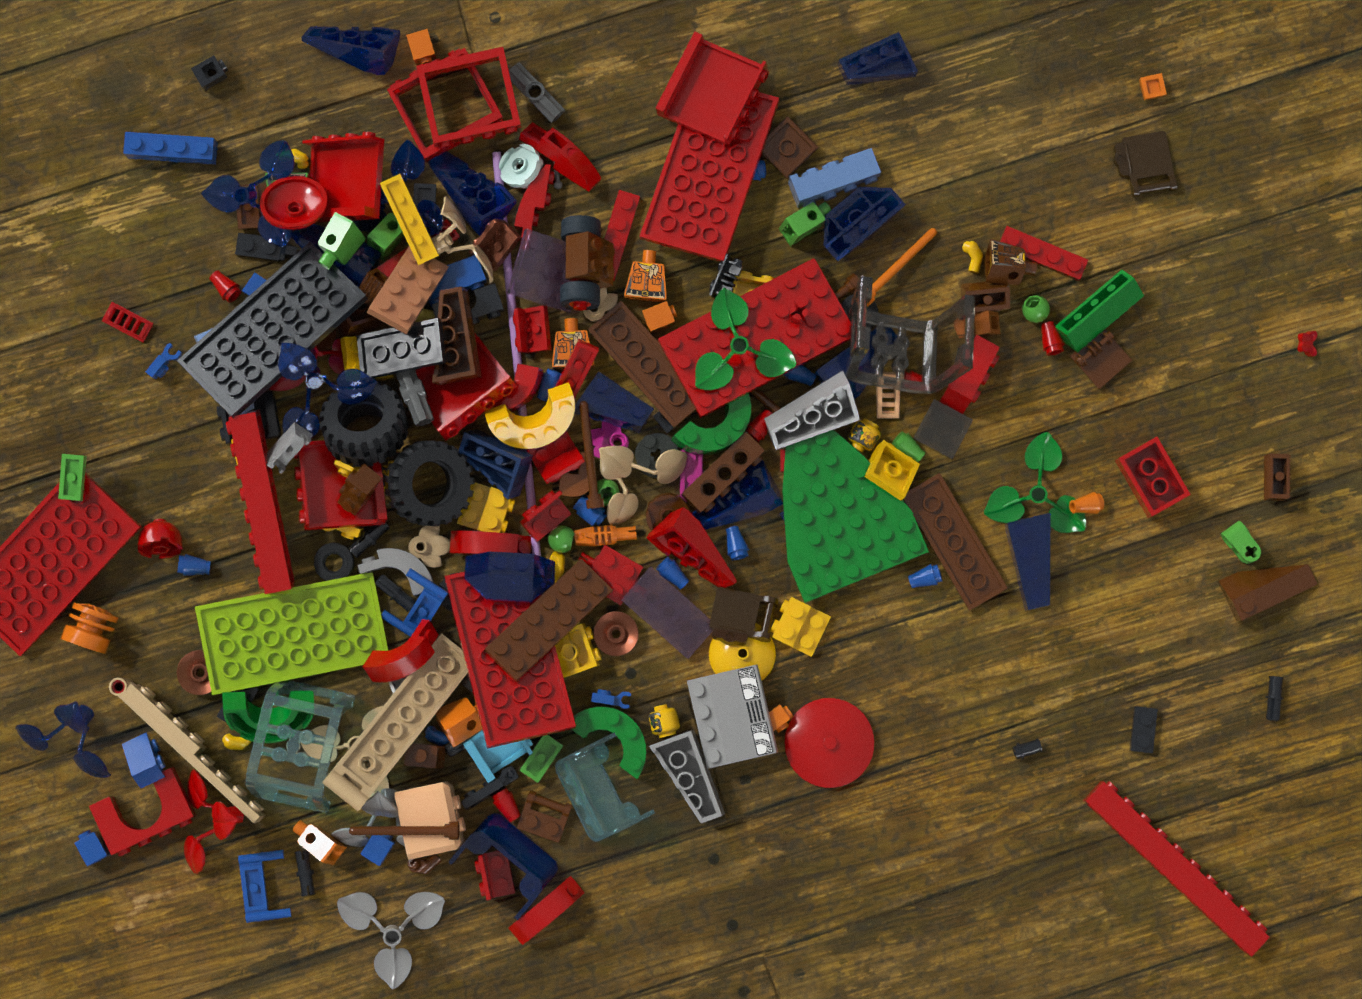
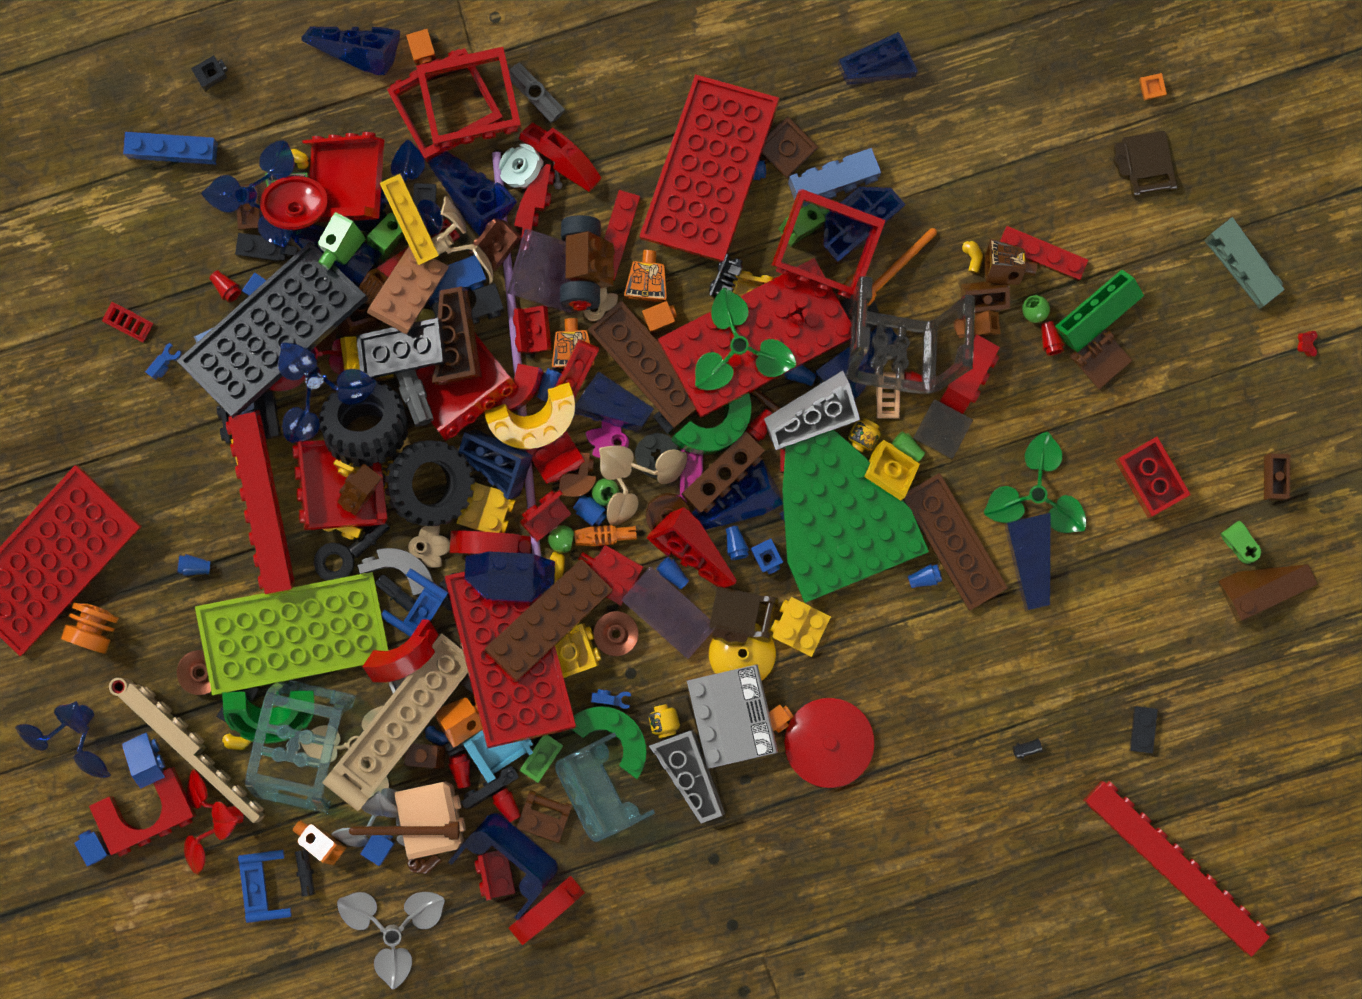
bright green plate [58,454,87,501] -> none
red cylinder [138,519,182,559] -> none
light grey hinge [266,422,312,474] -> none
reddish brown piece [579,401,605,509] -> none
red panel [656,31,769,146] -> none
orange cone [1069,492,1104,514] -> none
black axle [1265,676,1284,721] -> none
none -> red cone [448,754,471,788]
none -> blue brick [750,539,783,575]
none -> red window [771,189,886,299]
none -> sand green wedge [1204,217,1285,309]

